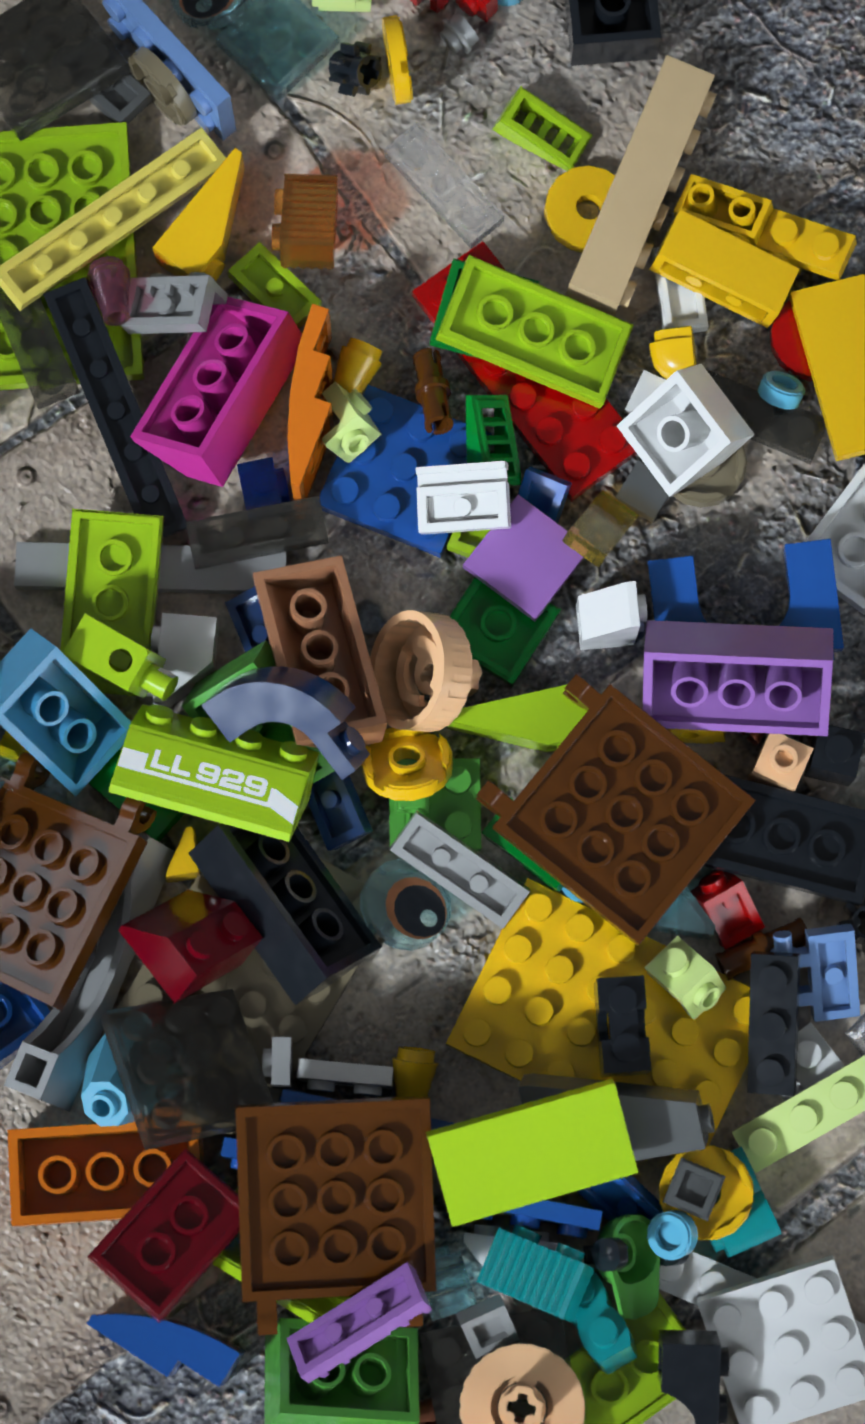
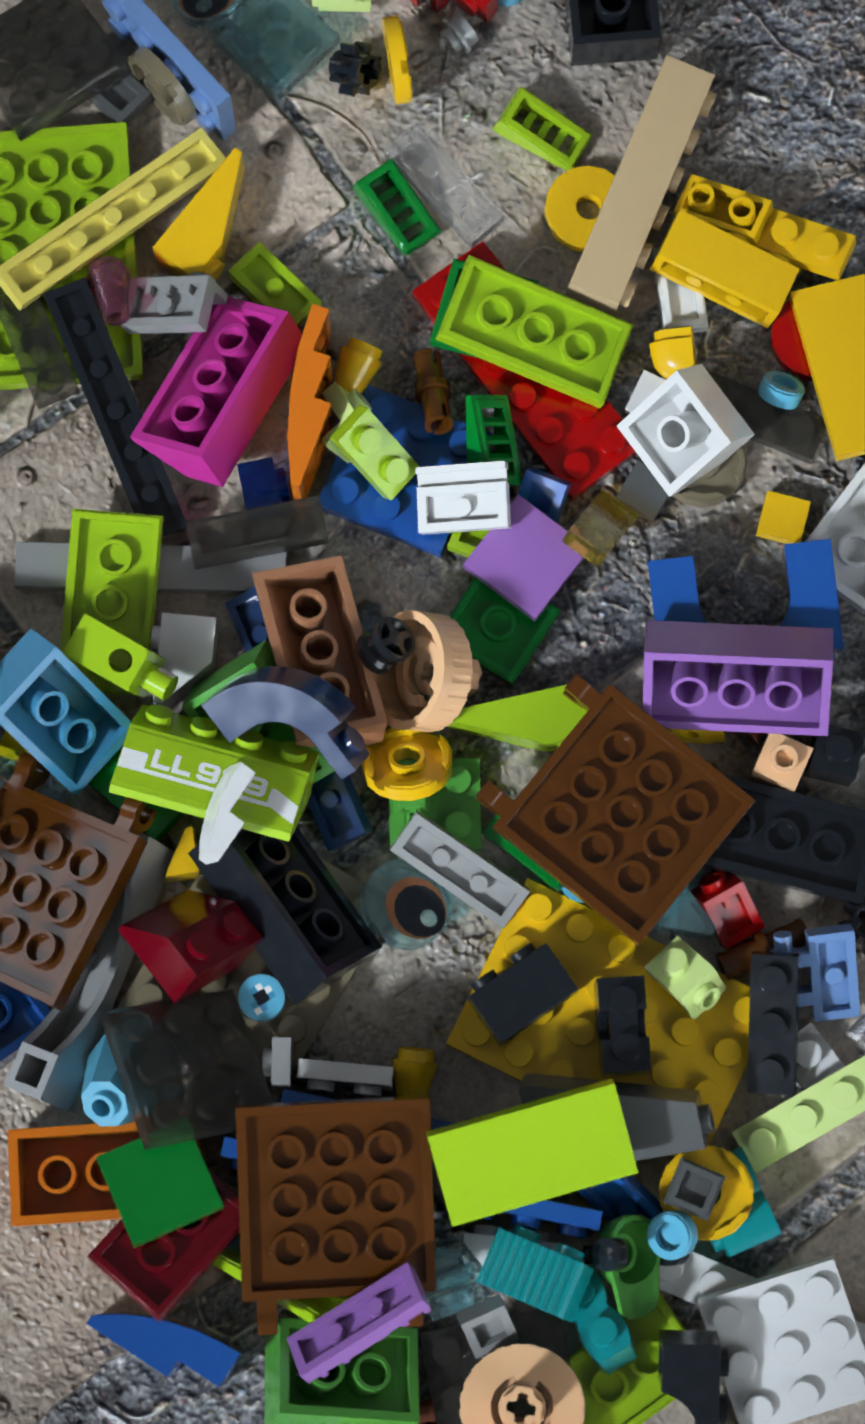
clear orange brick [272,173,338,270] -> none
white slope [576,581,647,650] -> none
none -> green tile [96,1119,224,1248]
none -> white slope [199,762,255,865]
none -> medium azure tile [238,974,286,1022]
none -> lime plate [330,405,420,501]
none -> green slope [352,158,442,257]
none -> black wheel [356,617,415,674]
none -> black brick [468,943,578,1046]
none -> yellow tile [755,490,811,544]

